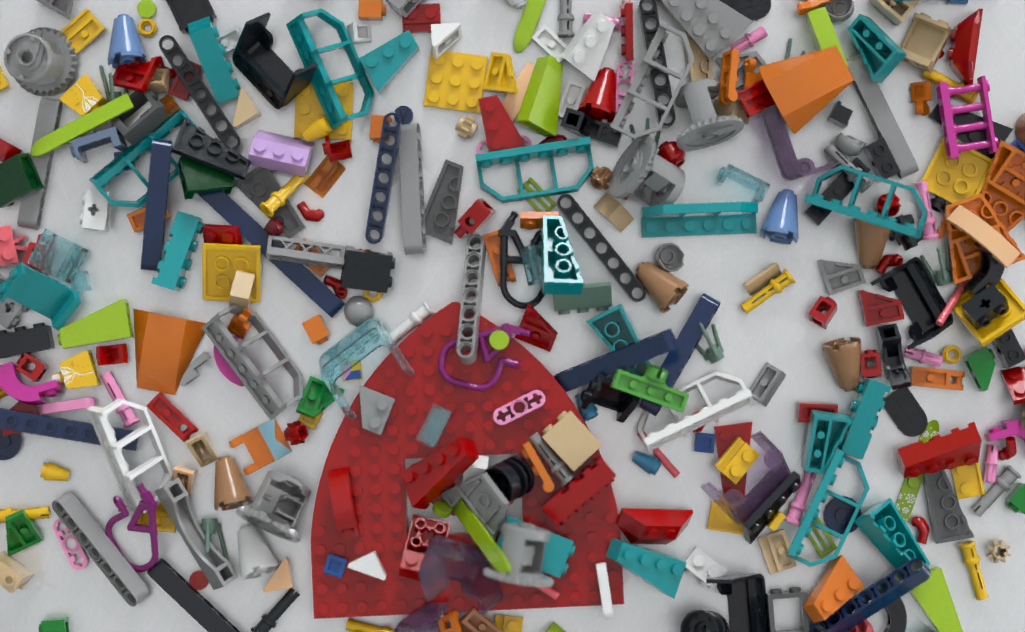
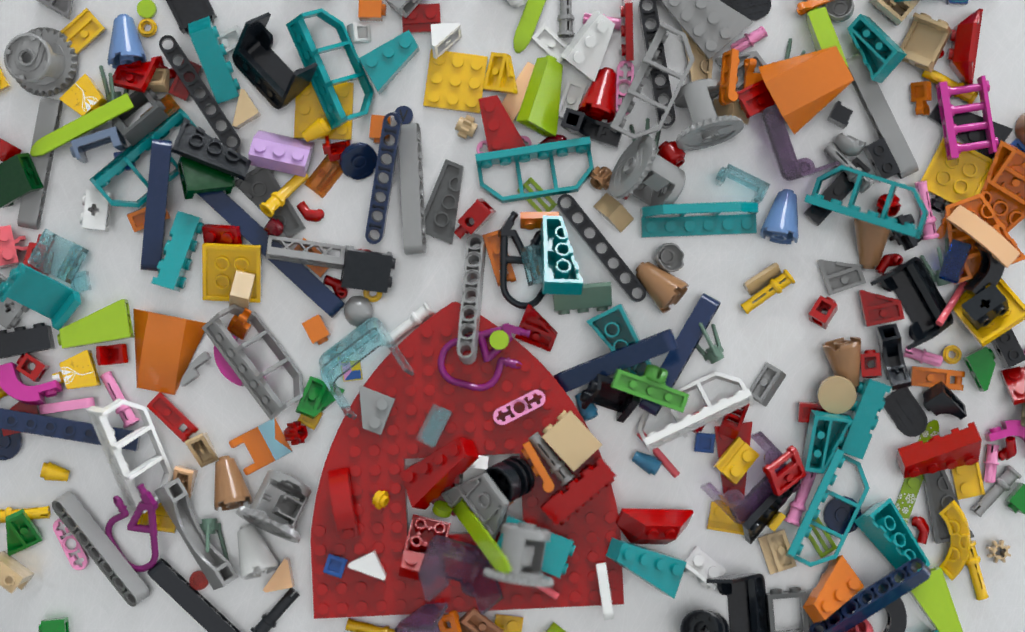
none -> dark blue tile [339,142,378,180]
none -> yellow plate [372,490,389,509]
none -> red slope [718,404,749,439]
none -> red plate [762,445,806,496]
none -> tan tile [817,375,857,414]
none -> black arch [923,381,967,420]
none -> clear blue slope [939,239,971,284]
none -> yellow tile [939,500,971,581]

